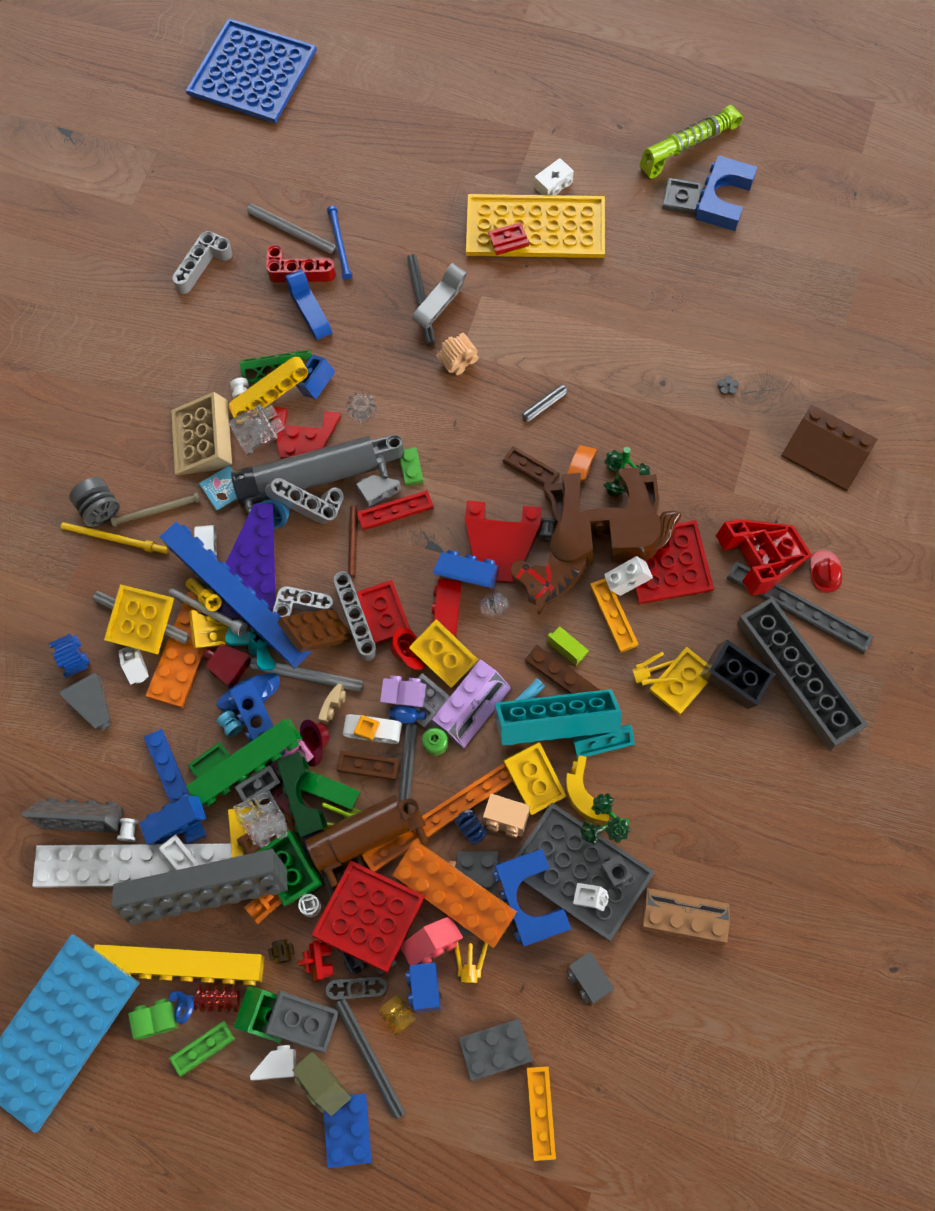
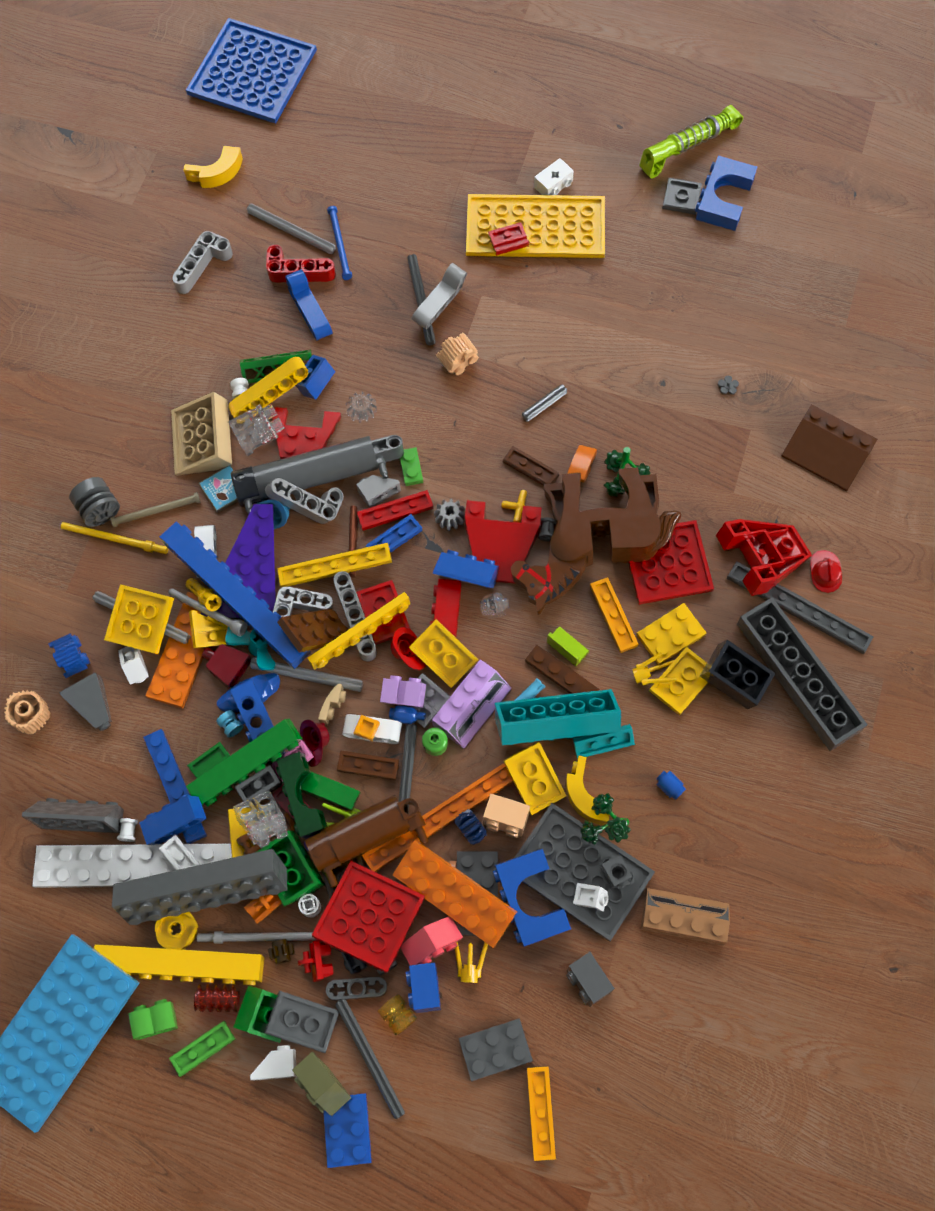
blue piece [168,991,195,1024] -> none
white brick [604,556,653,596] -> none
none -> light nougat brick [4,690,50,734]
none -> yellow plate [155,912,198,950]
none -> yellow arch [183,146,243,188]
none -> light grey bar [197,931,317,944]
none -> yellow plate [277,543,392,587]
none -> yellow plate [308,592,410,670]
none -> blue plate [366,514,423,553]
none -> light grey gear [434,498,465,531]
none -> yellow piece [501,490,527,523]
none -> yellow plate [636,603,707,665]
none -> blue brick [656,771,686,800]

